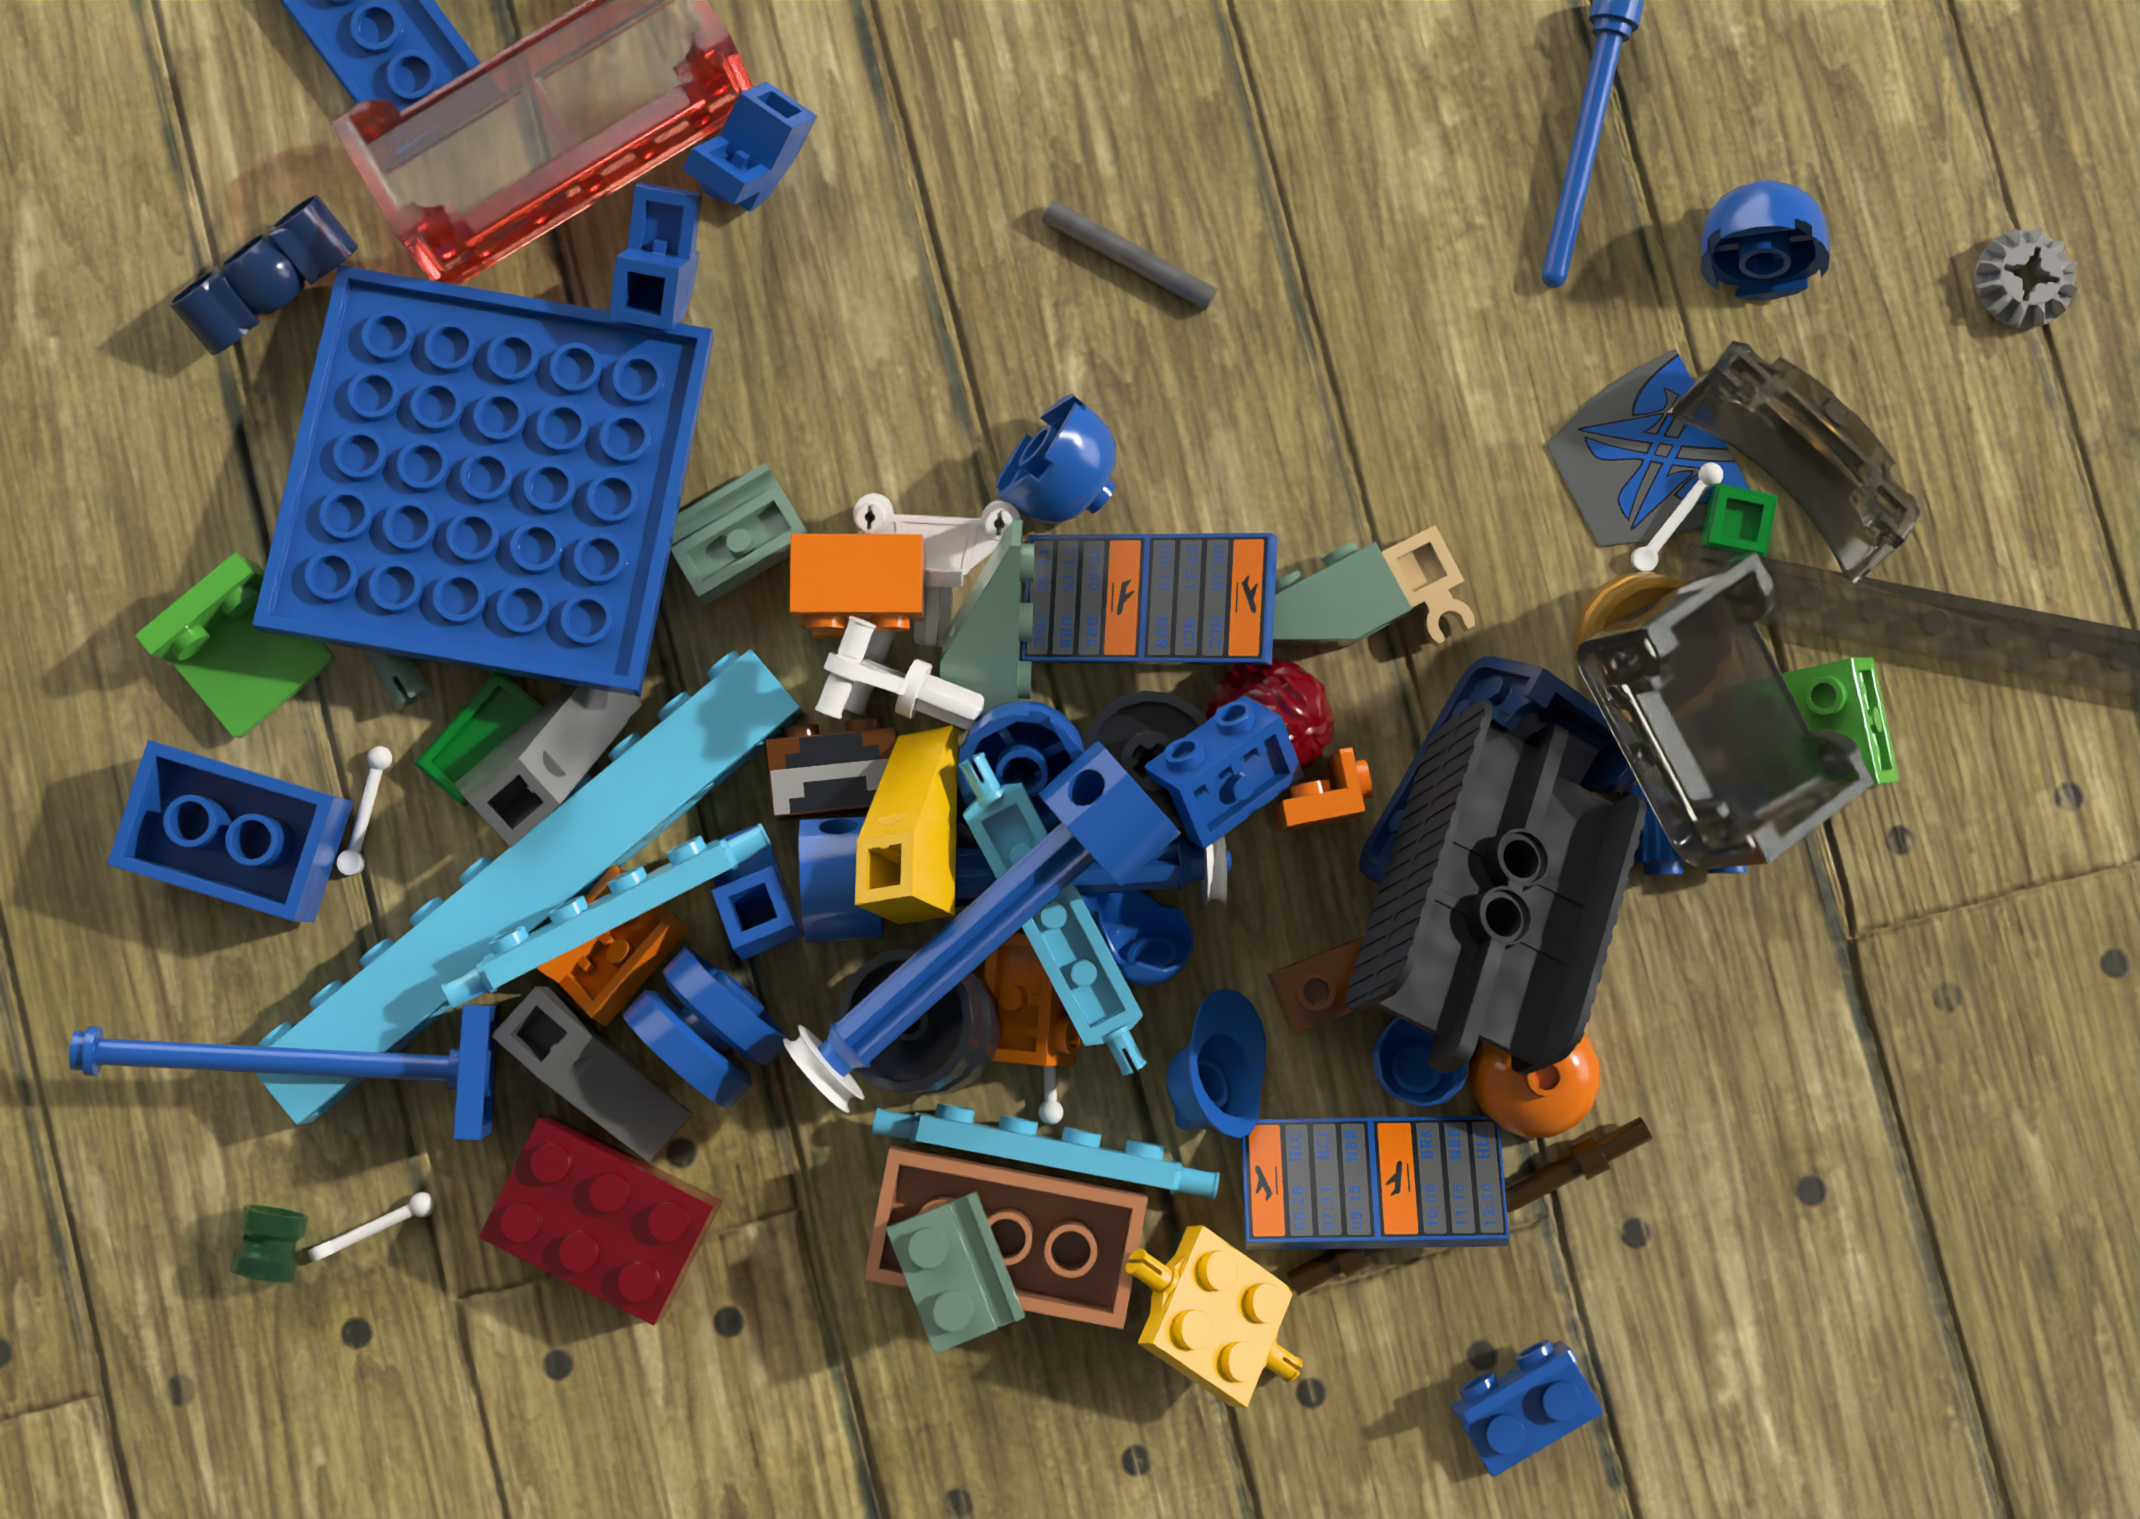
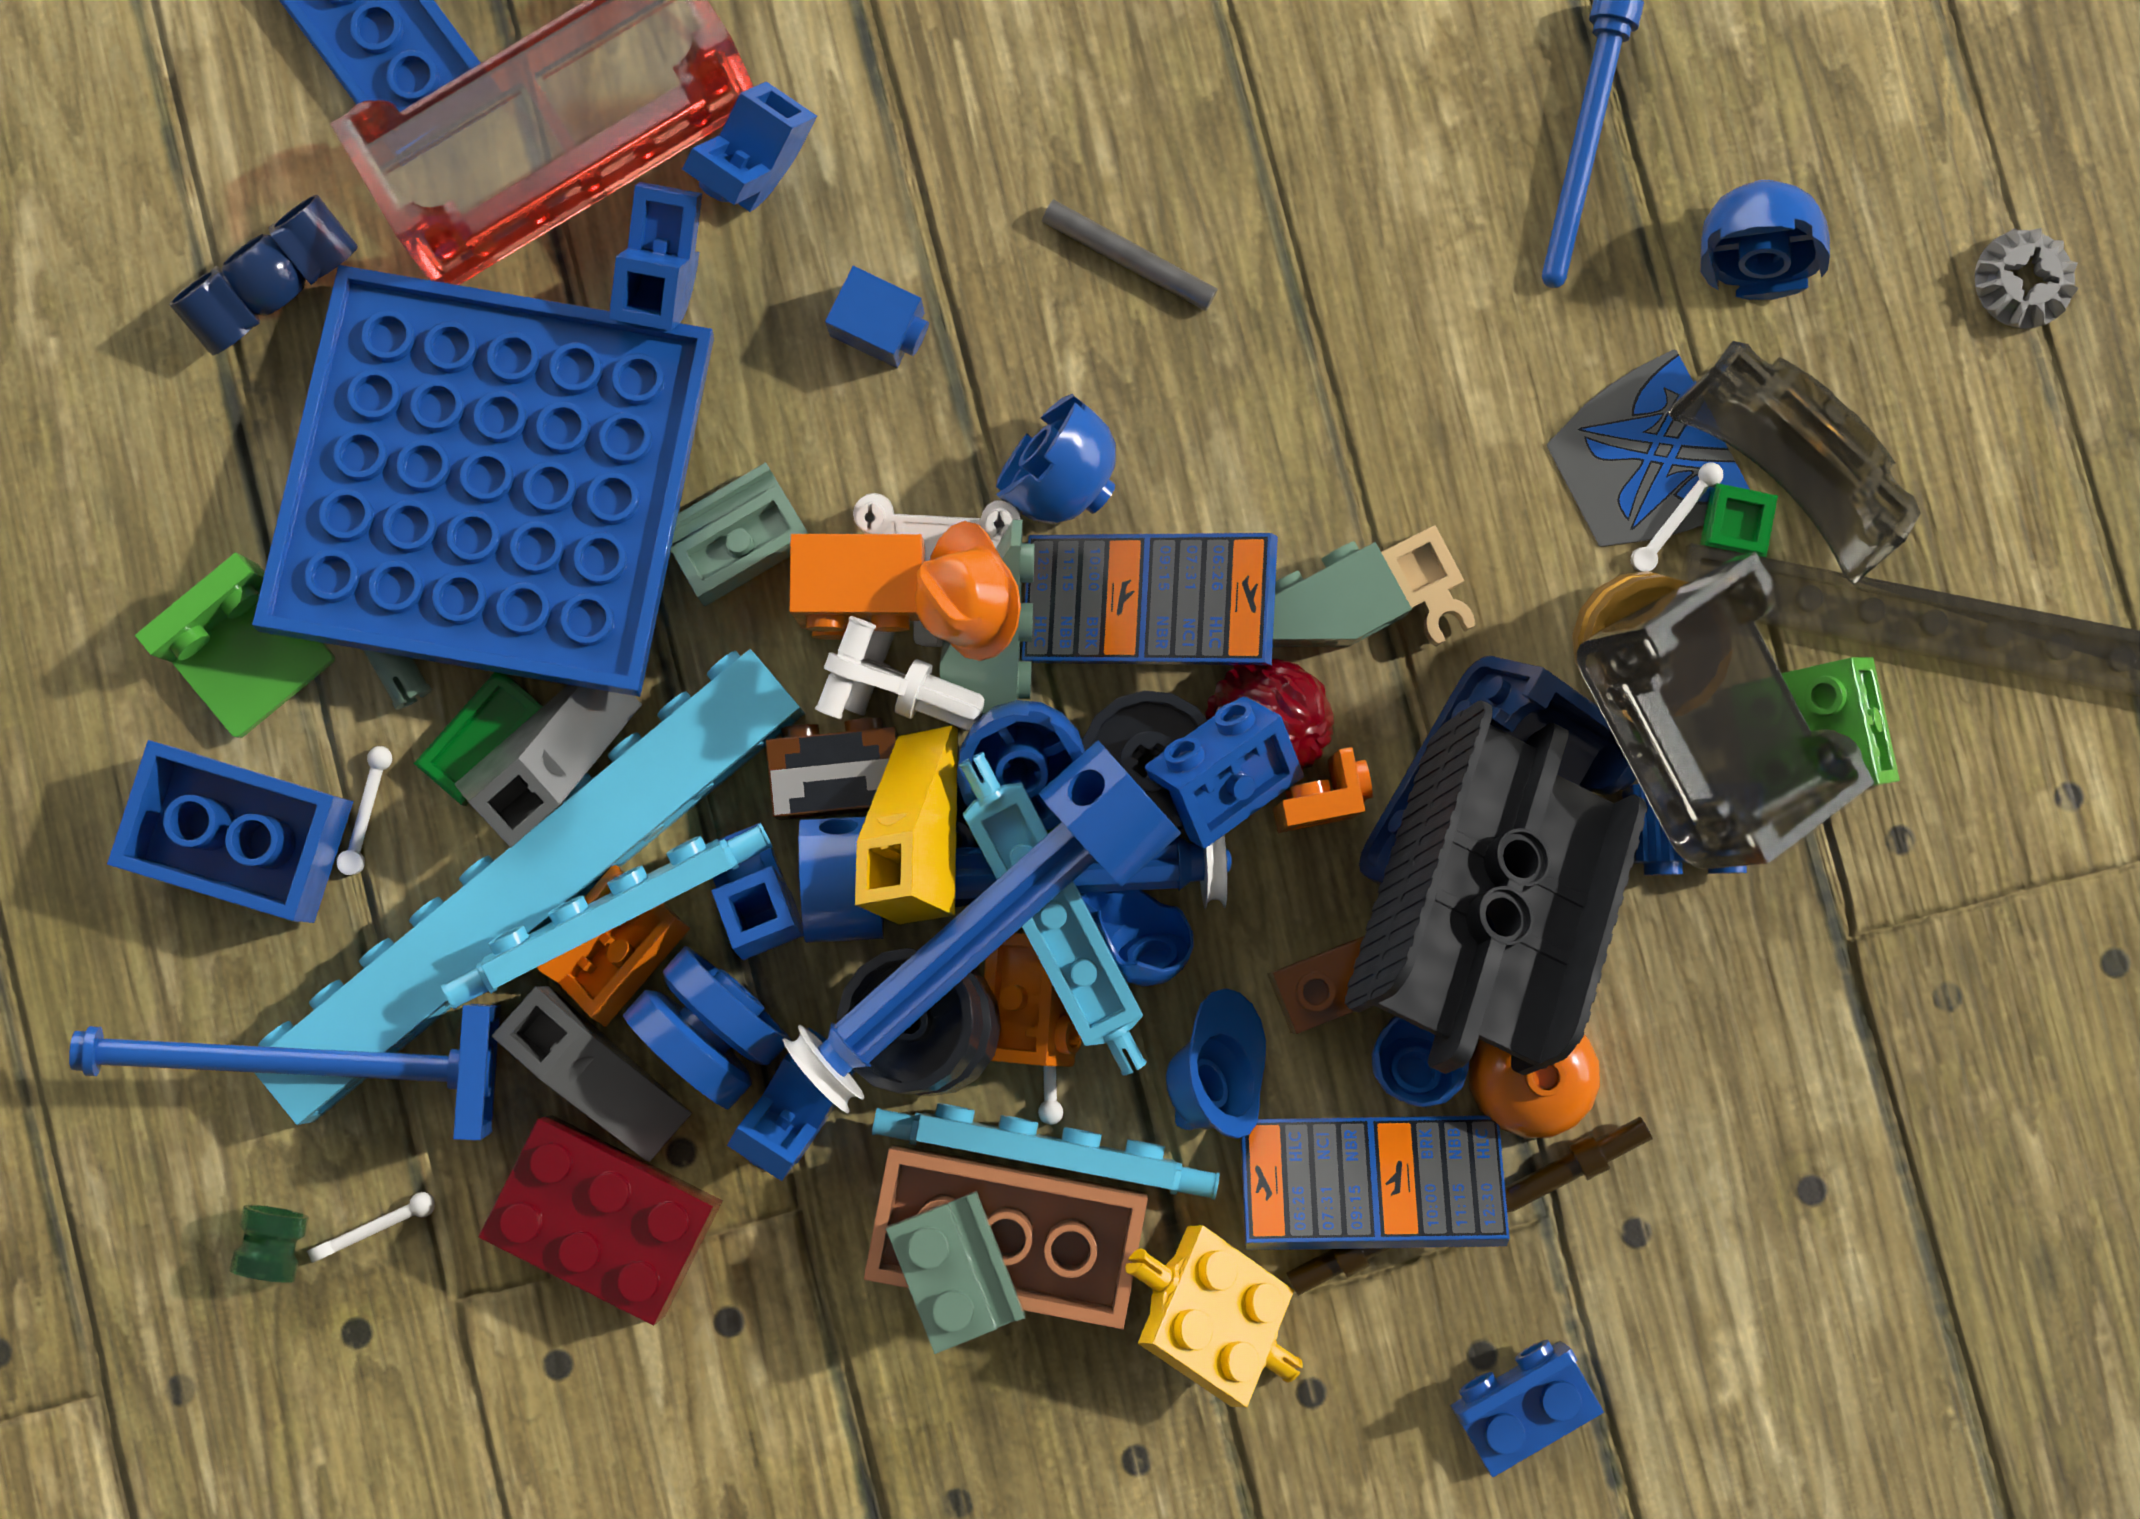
none -> blue brick [727,1027,856,1181]
none -> blue brick [825,266,929,368]
none -> orange piece [915,521,1021,661]

